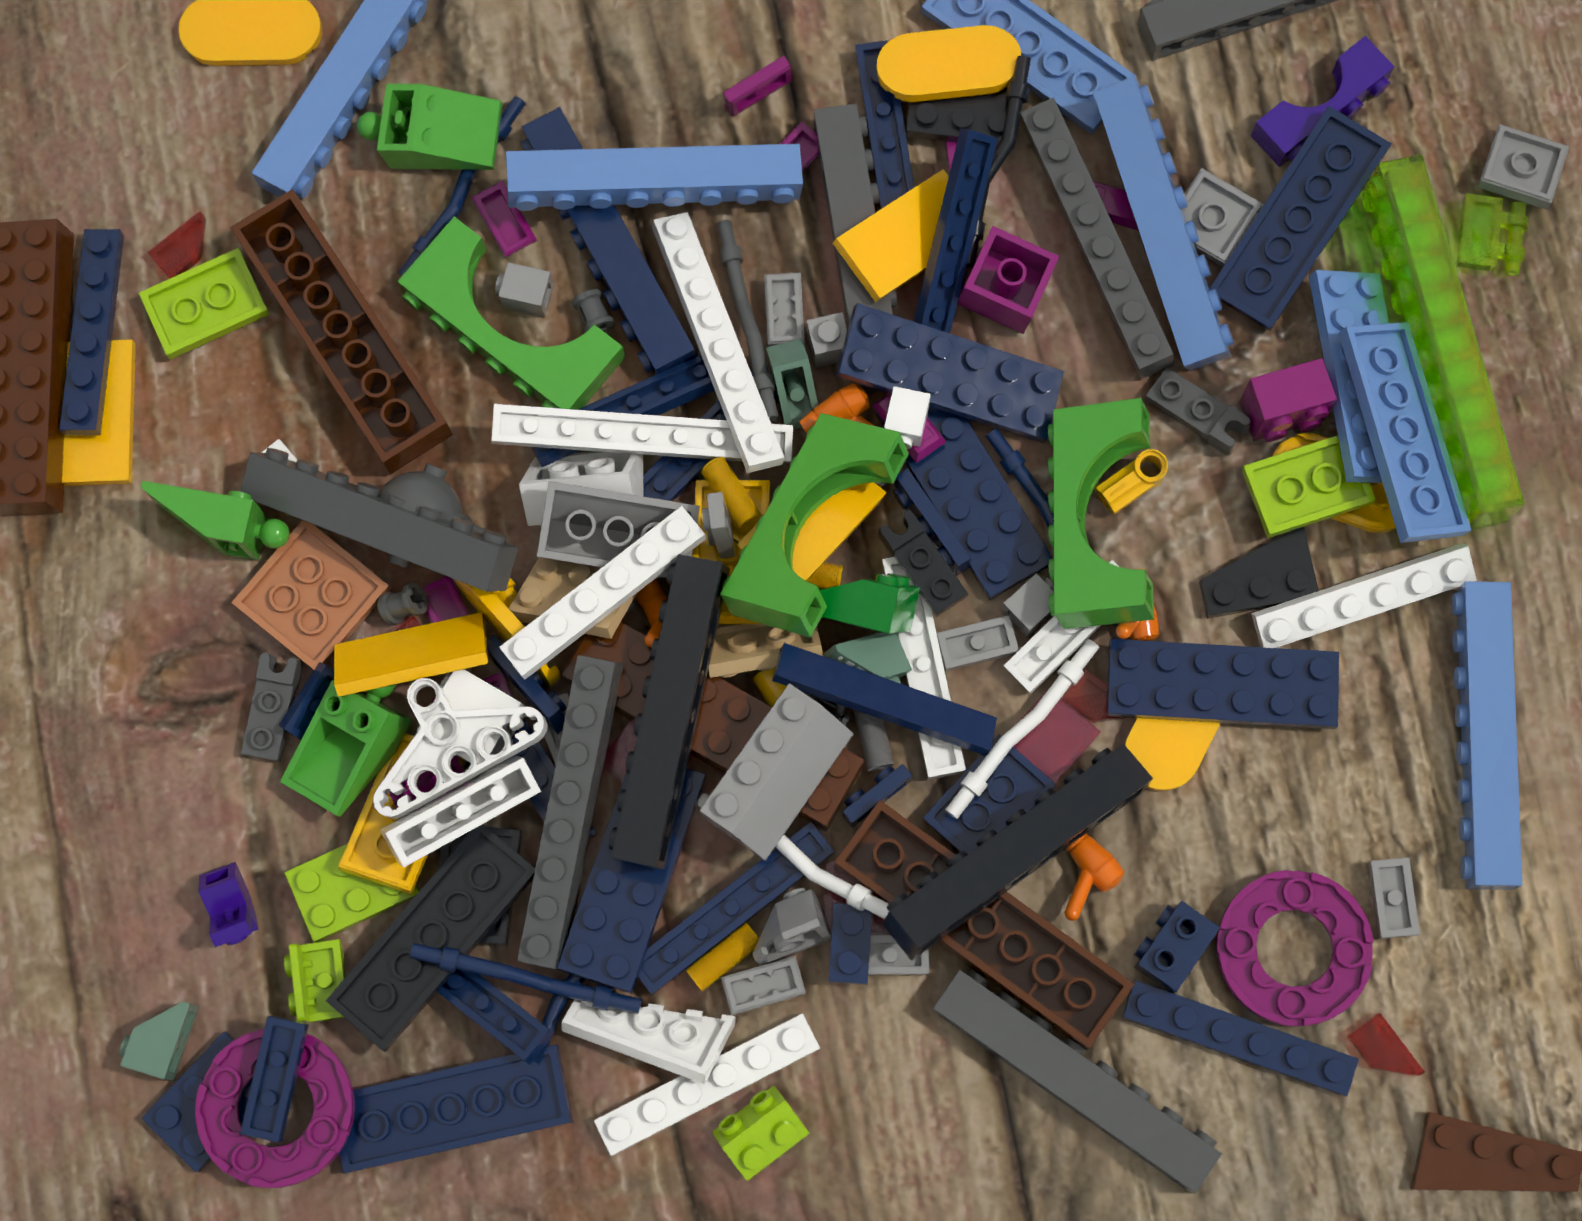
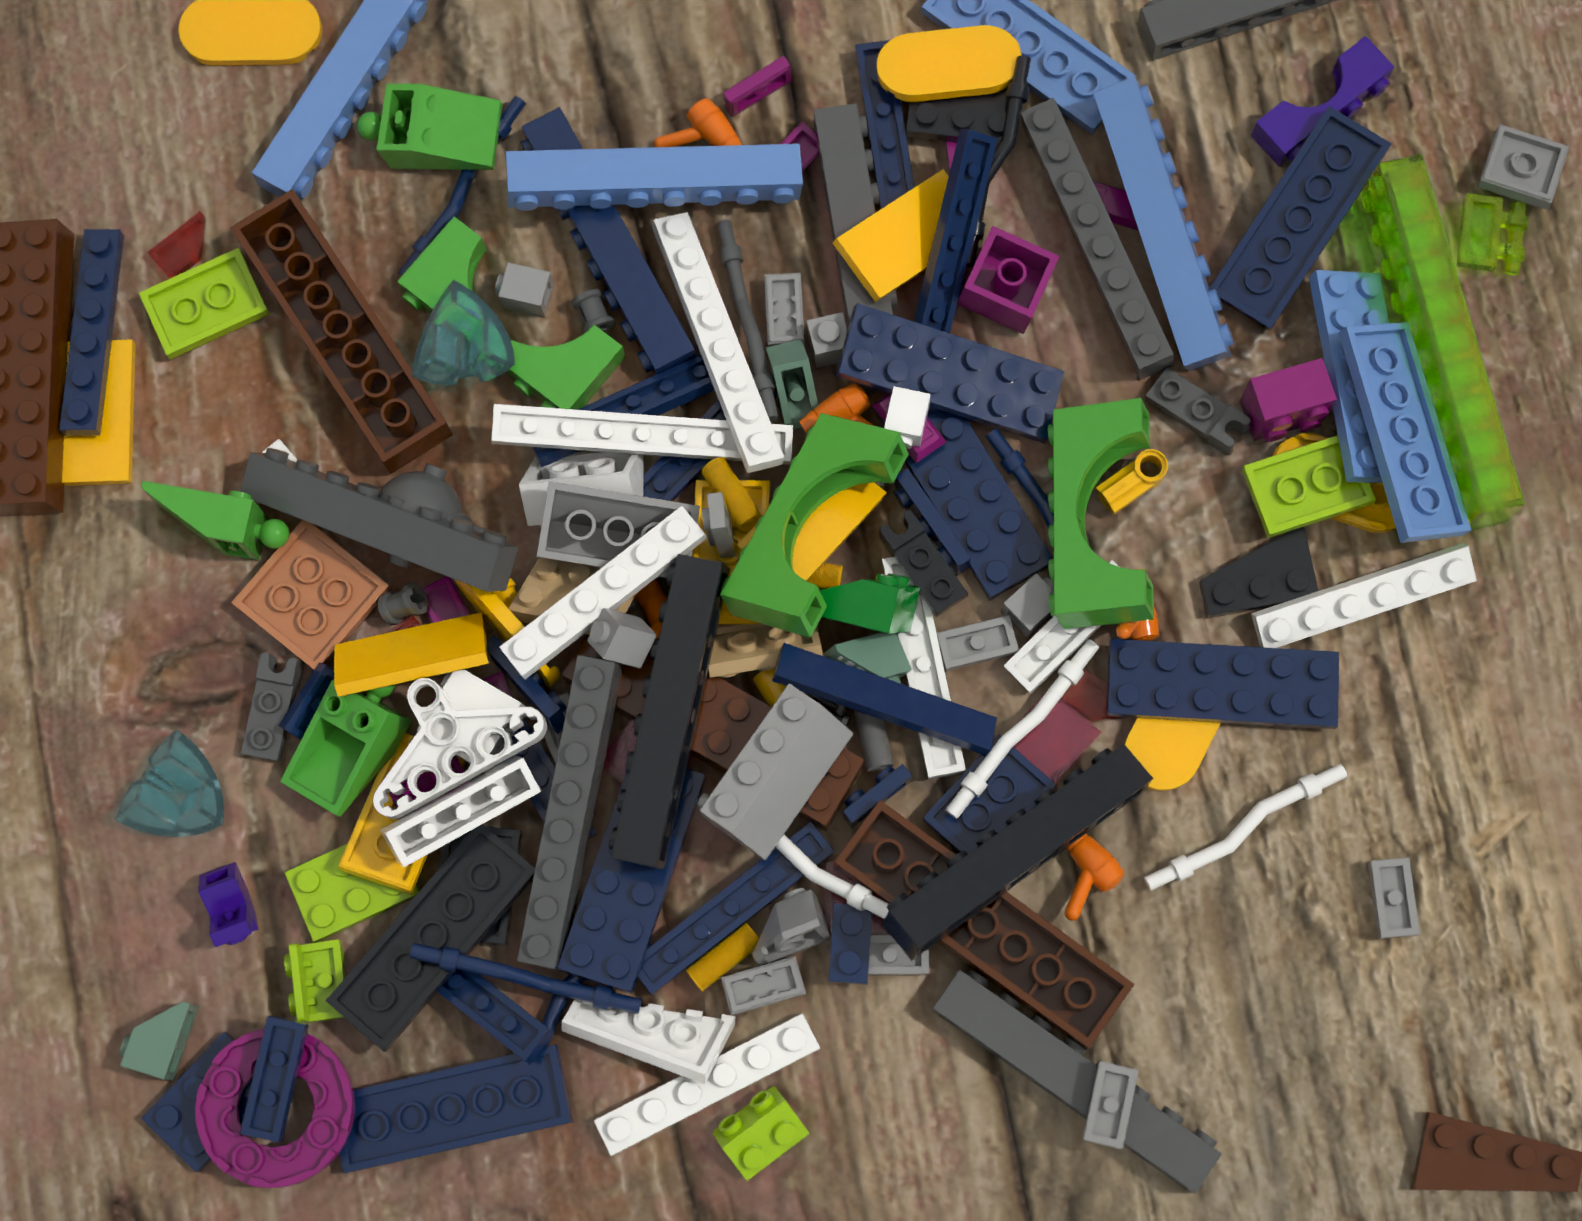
magenta tile [471,180,537,258] -> none
dark blue plate [1122,980,1359,1097] -> none
dark blue brick [1134,901,1220,993] -> none
light grey plate [1183,168,1264,267] -> none
magenta plate [1216,870,1374,1027] -> none
clear red tile [1347,1013,1425,1076] -> none
medium blue brick [1451,581,1523,890] -> none
none -> clear light blue brick [115,729,224,837]
none -> clear light blue brick [411,280,515,385]
none -> light grey brick [587,607,657,668]
none -> orange piece [653,98,743,147]
none -> light grey plate [1082,1061,1139,1149]
none -> white bar [1144,764,1347,891]

